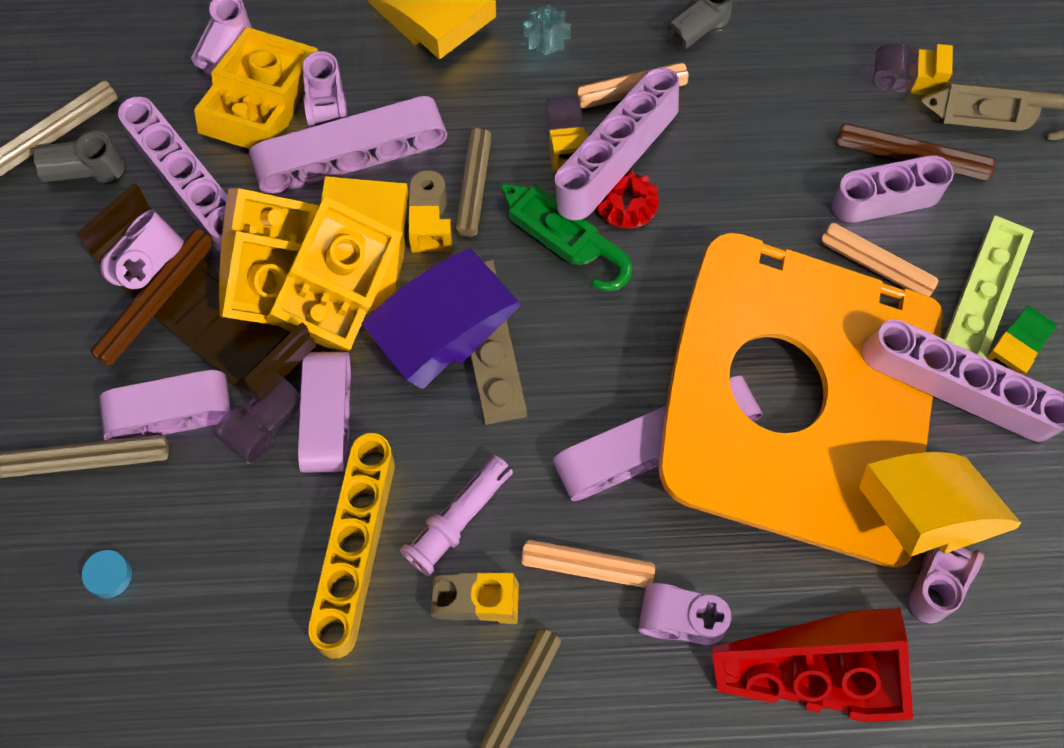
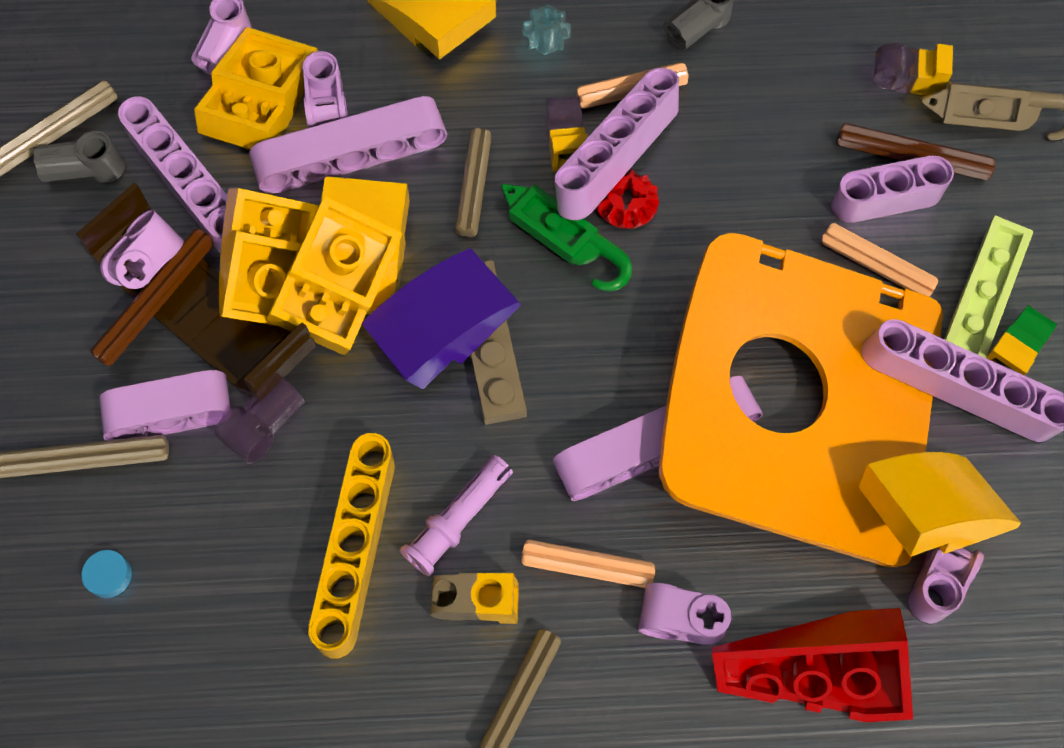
lavender beam [298,352,351,473] -> none
leg [409,170,452,253] -> none

